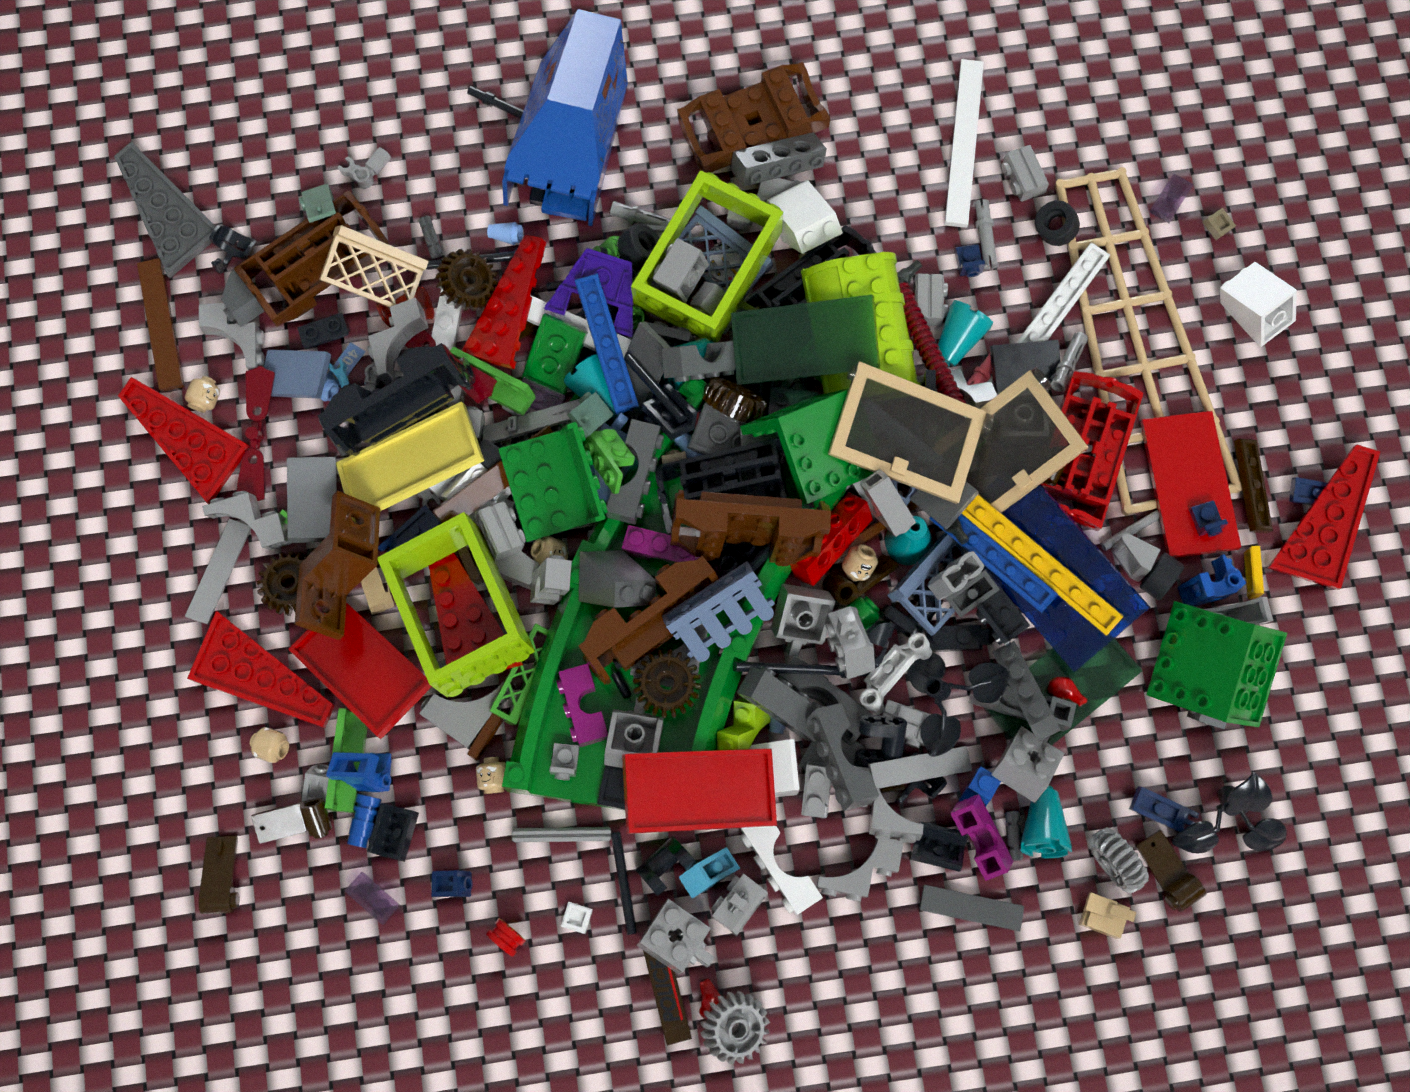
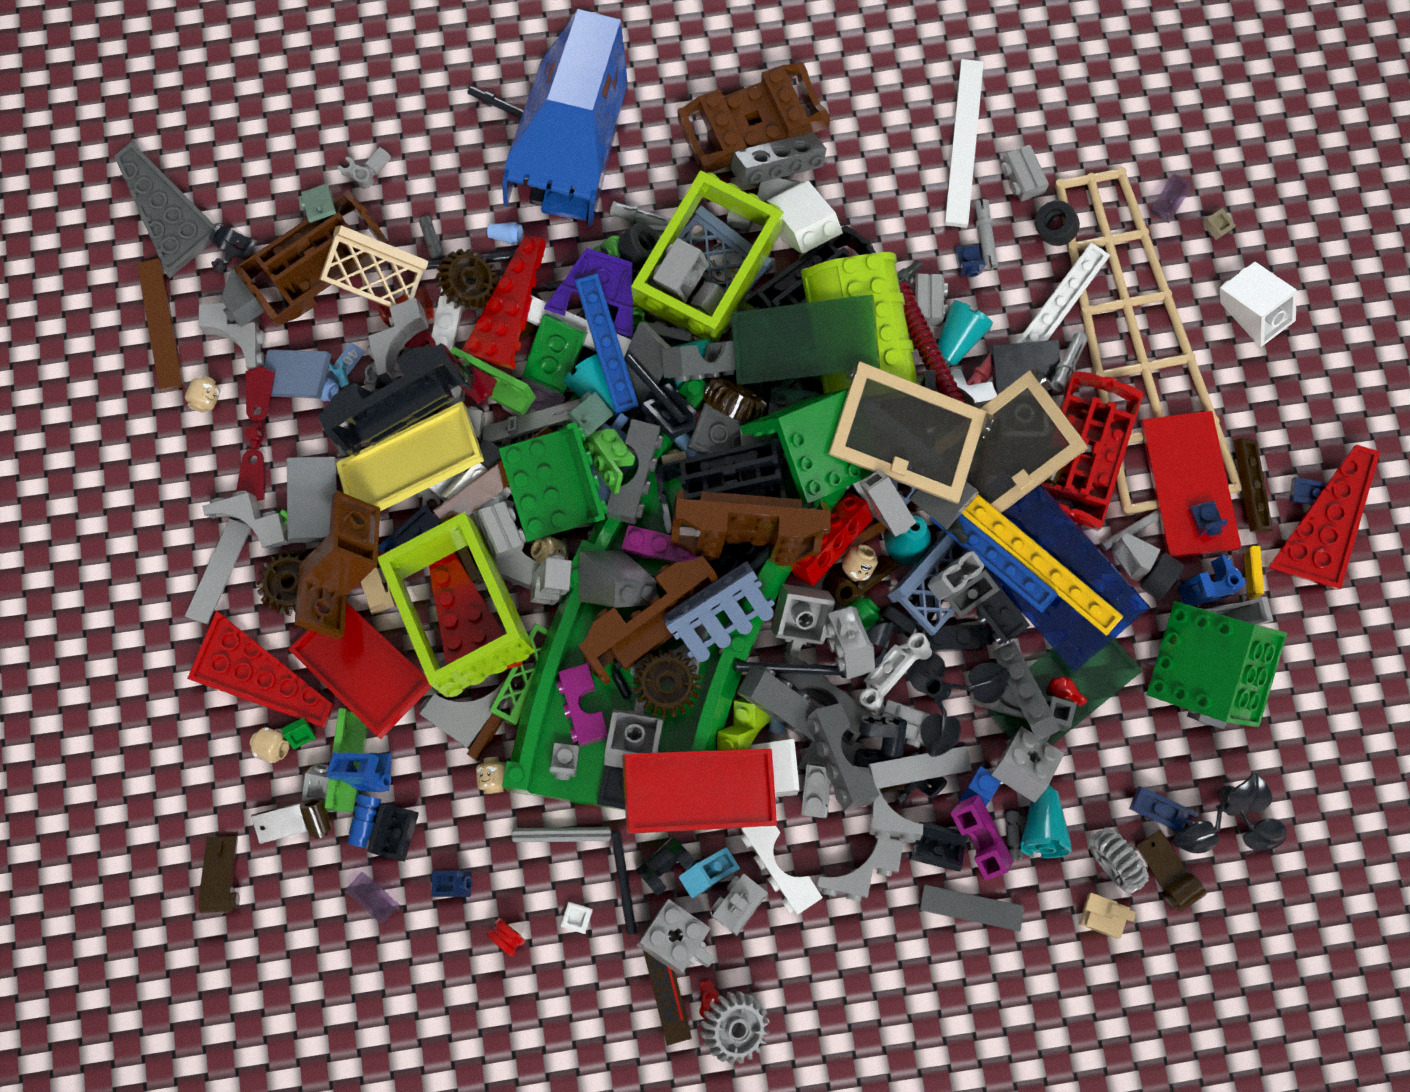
red wing [118,377,249,504] -> none
black bracket [297,313,350,349] -> none
none -> green plate [282,718,316,749]

